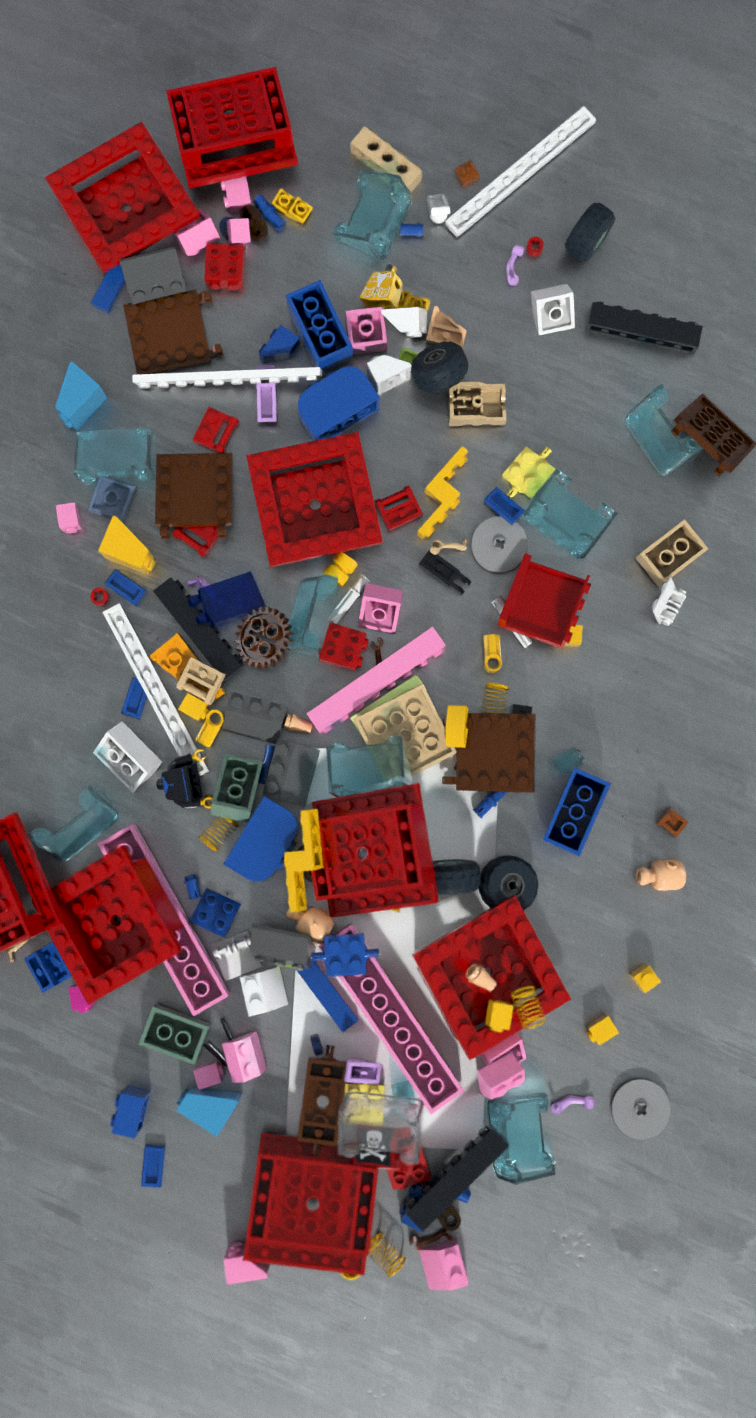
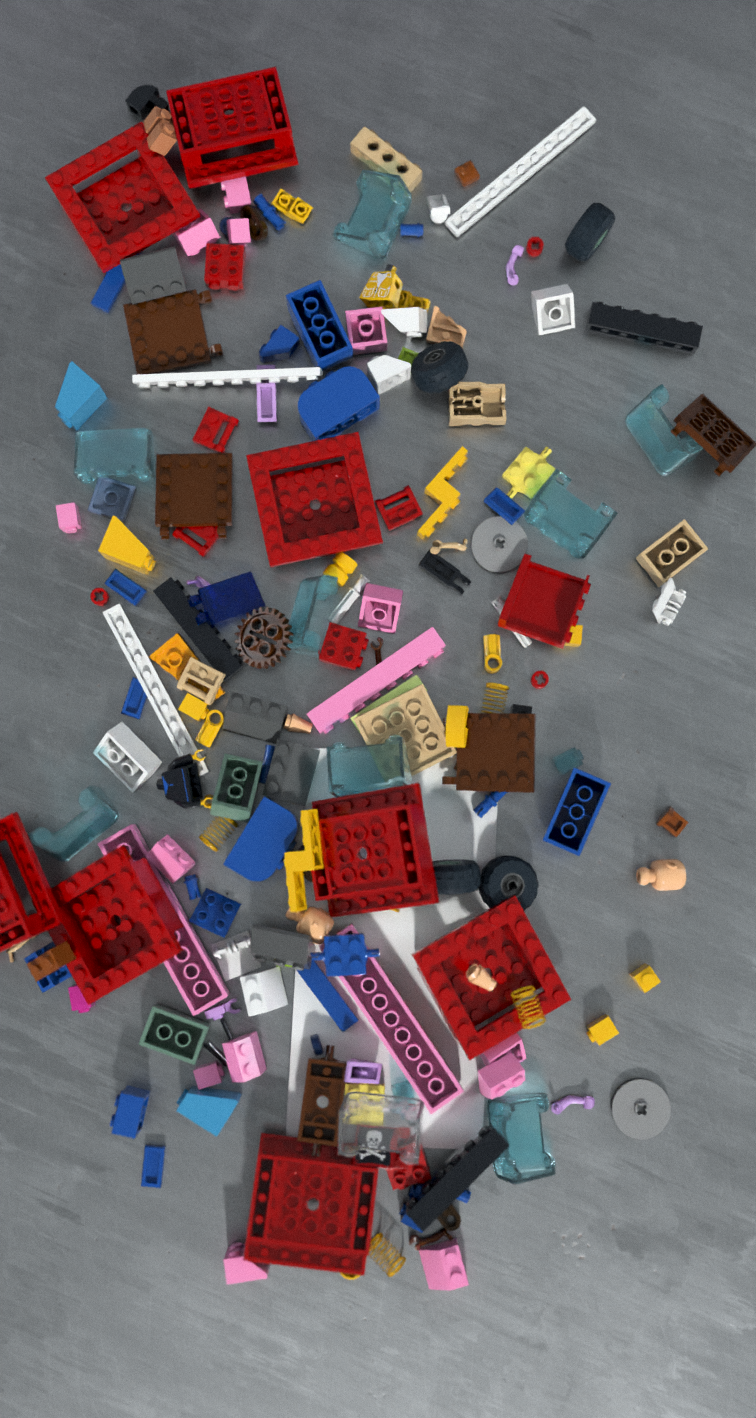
yellow brick [485,999,513,1032] -> none
none -> dark orange brick [27,941,76,982]
none -> black brick [125,85,170,121]
none -> nougat brick [144,106,177,156]
none -> bright pink slope [146,834,195,884]
none -> lavender plate [204,998,241,1021]
none -> red bush [531,671,549,689]

